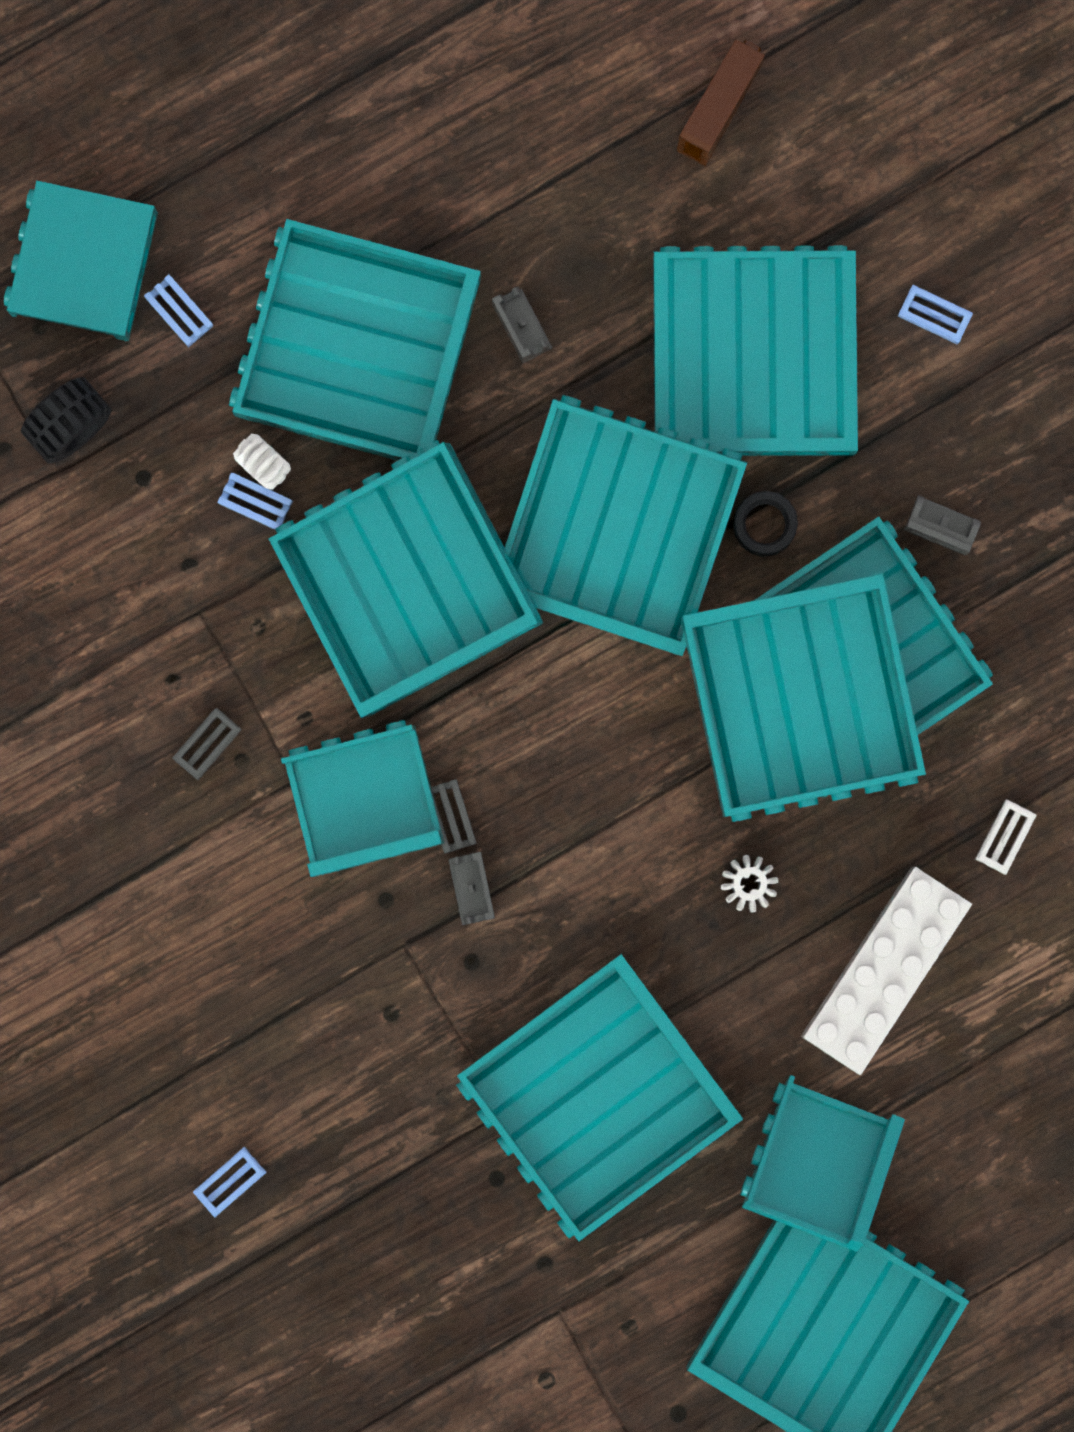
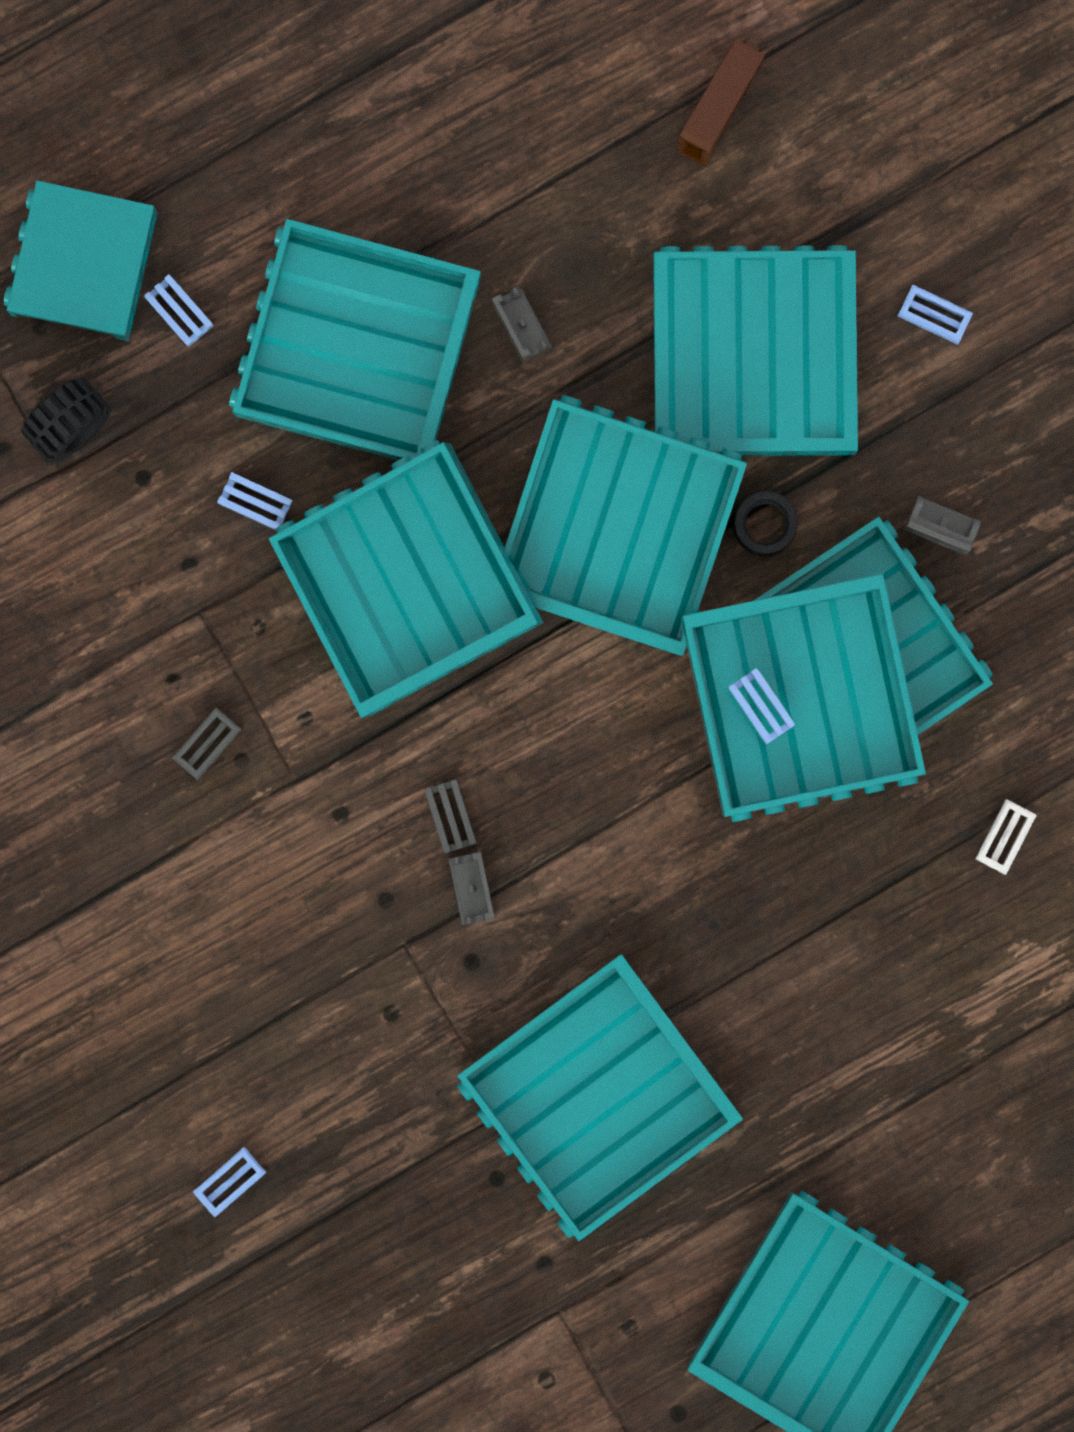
white gear [233,434,291,489] -> none
teal panel [281,720,445,877] -> none
white gear [721,855,778,913] -> none
teal panel [740,1075,905,1252] -> none
white brick [801,867,972,1075] -> none
none -> light blue tile [728,668,795,745]

